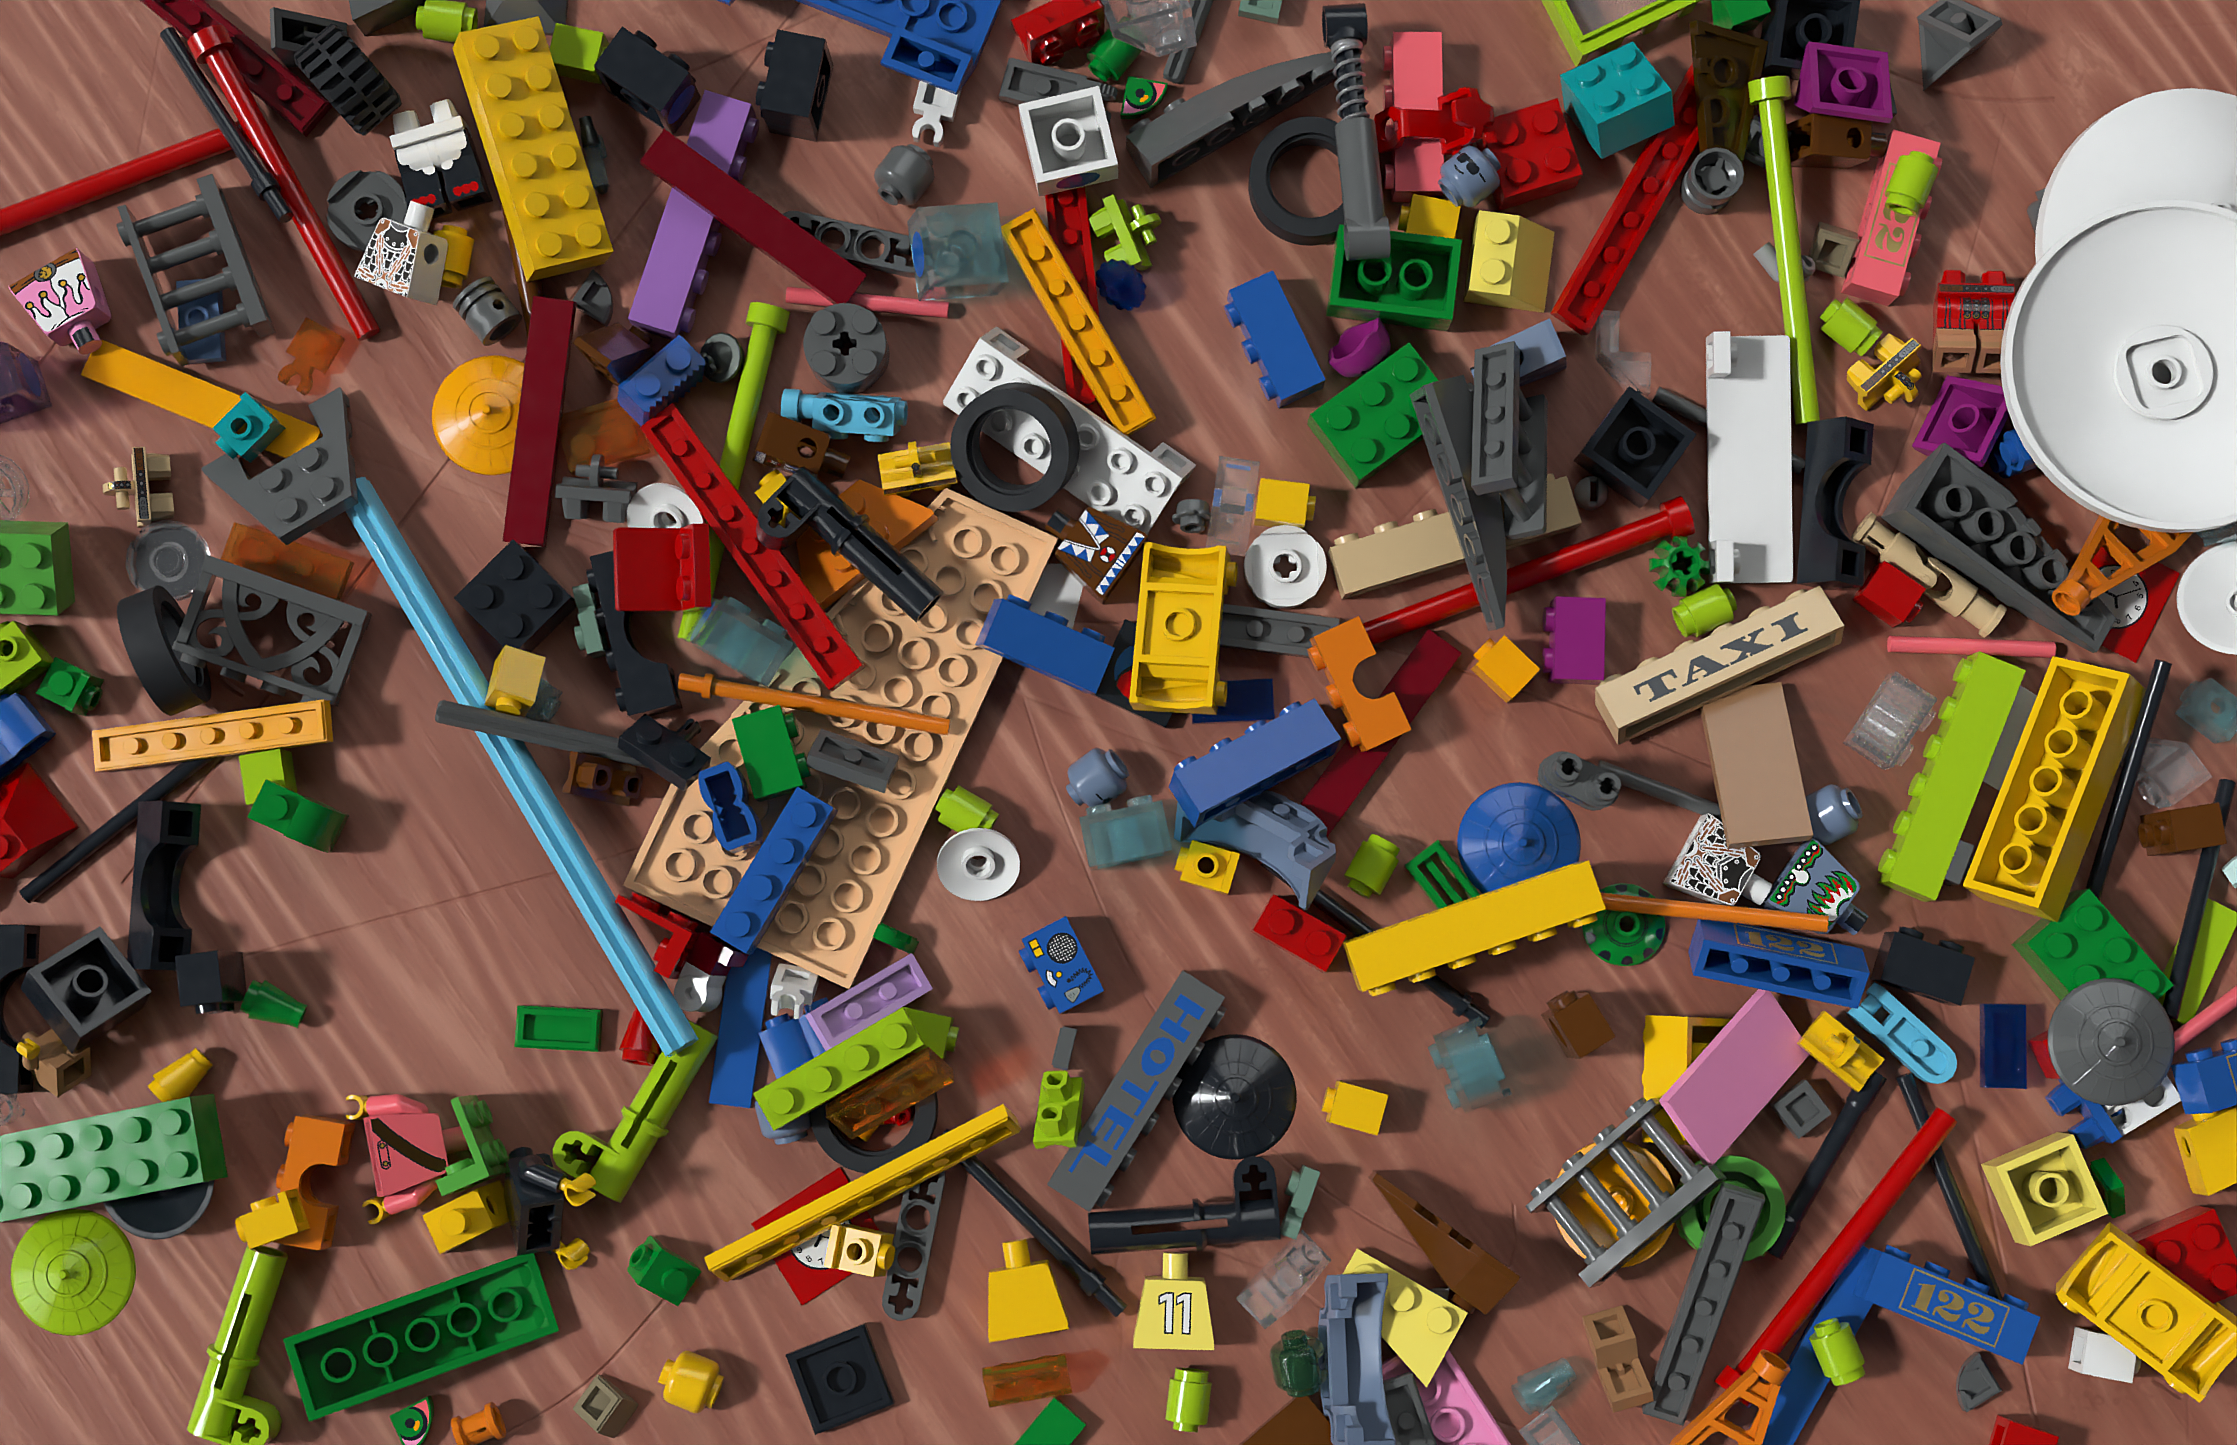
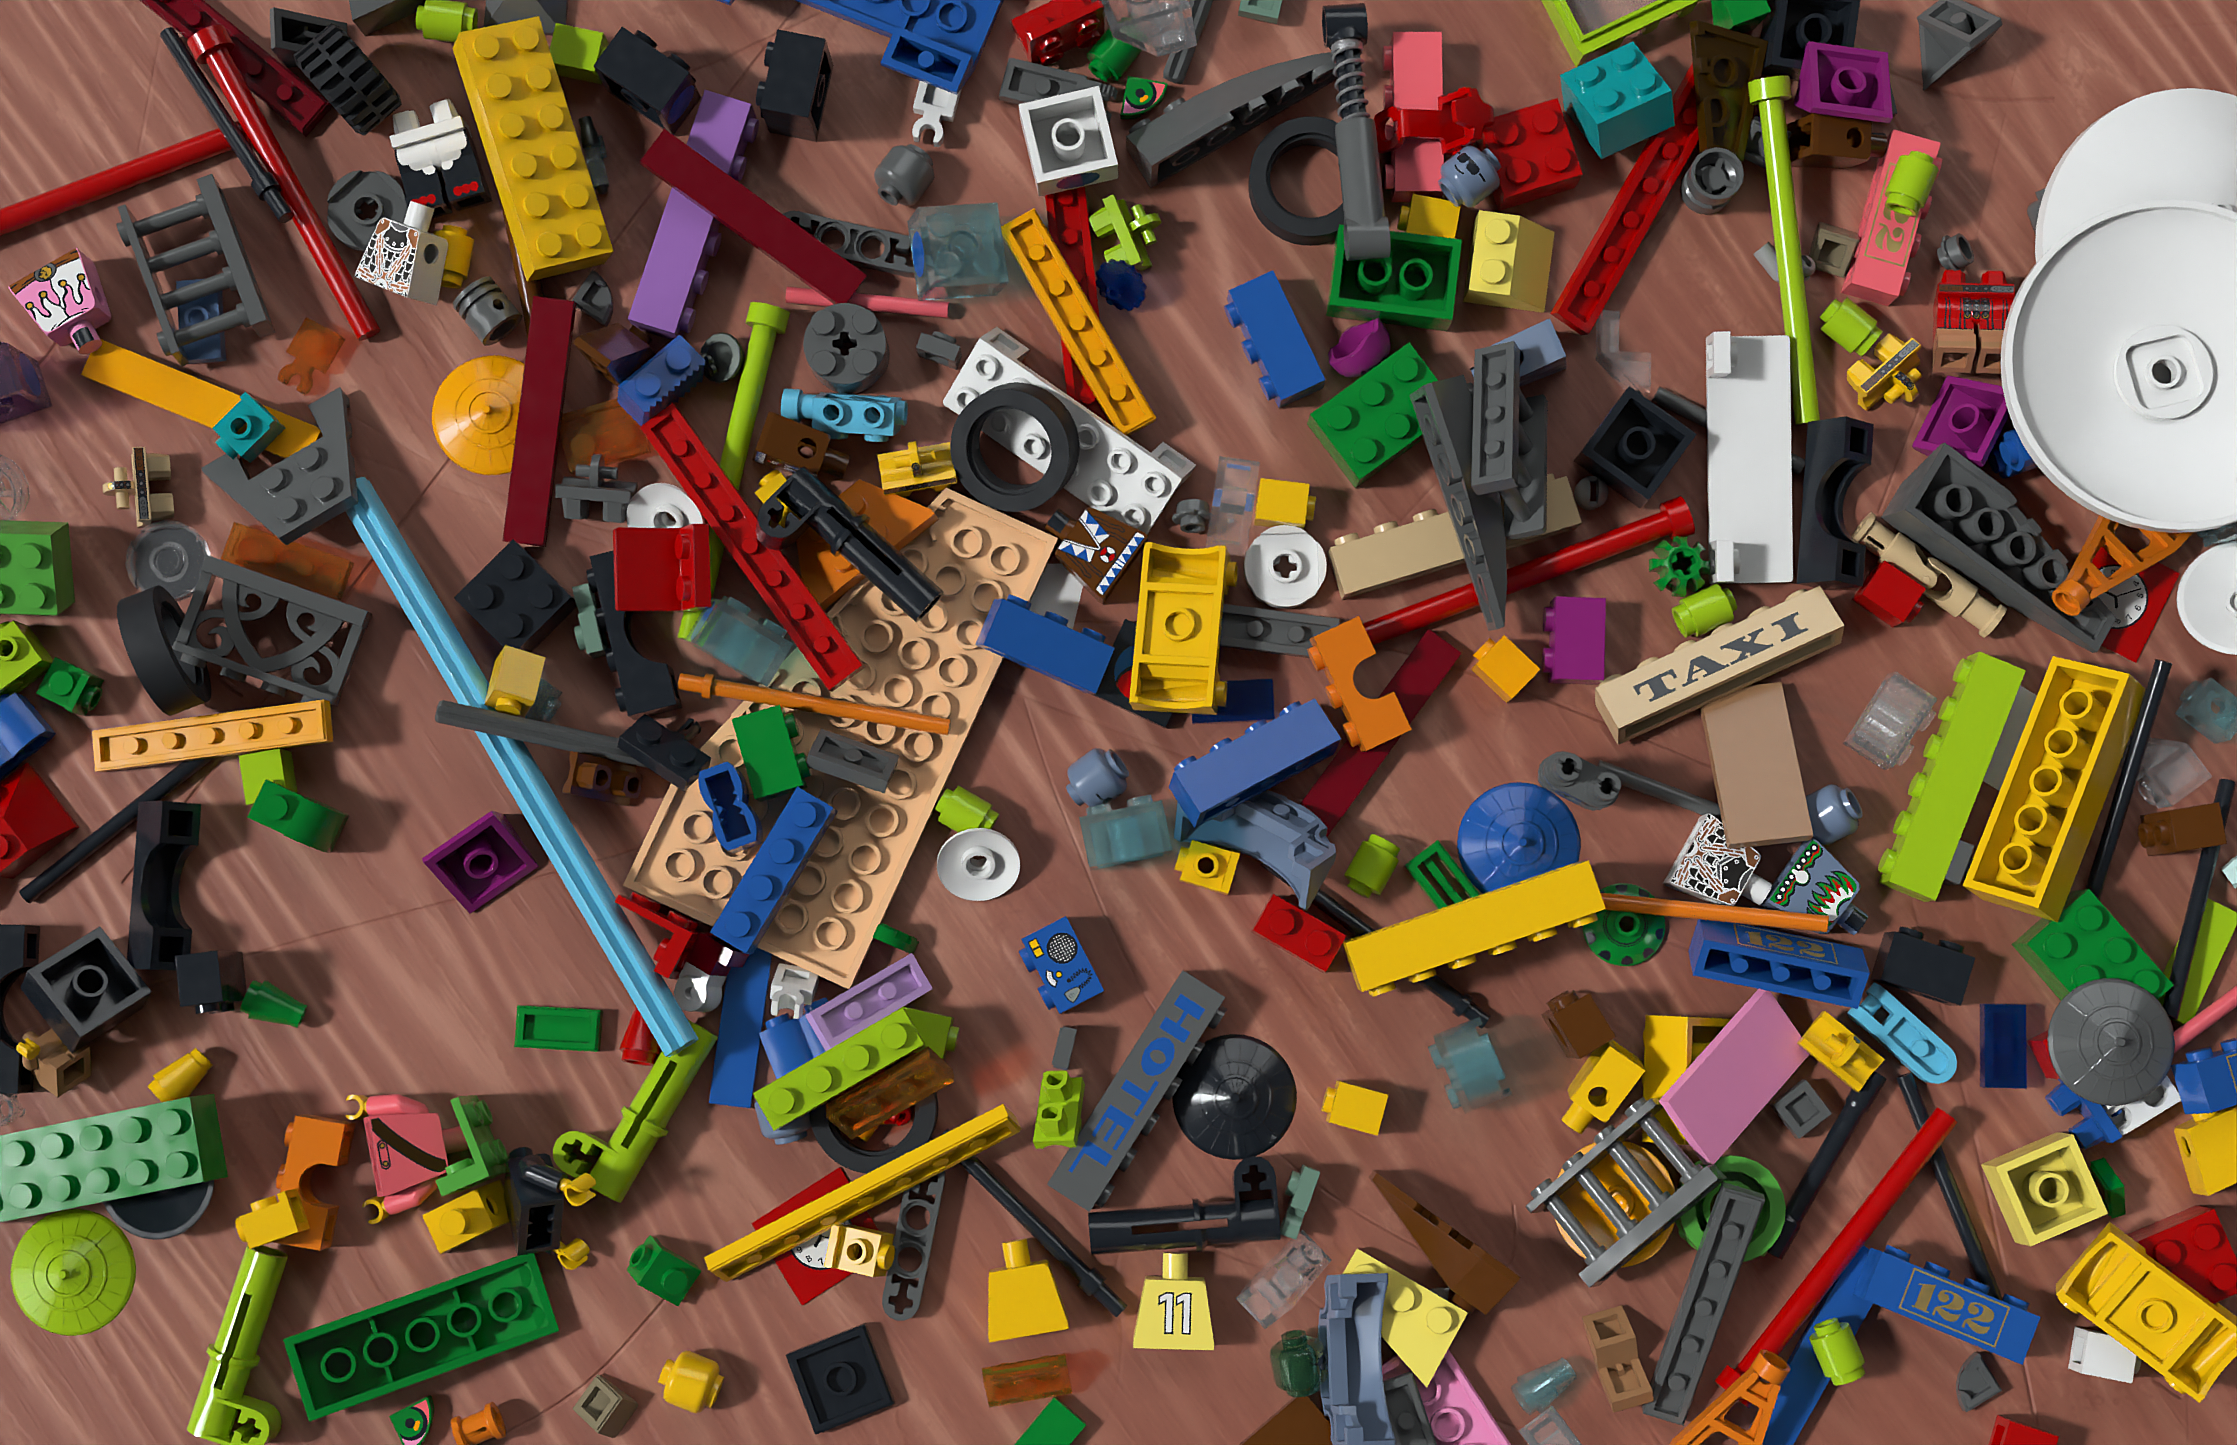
lime brick [1165,1367,1212,1432] -> none
coral bar [1887,636,2056,658] -> none
none -> magenta slope [422,811,539,914]
none -> dark grey plate [916,331,962,370]
none -> yellow torso [1561,1039,1646,1134]
none -> dark grey plate [1937,233,1974,272]

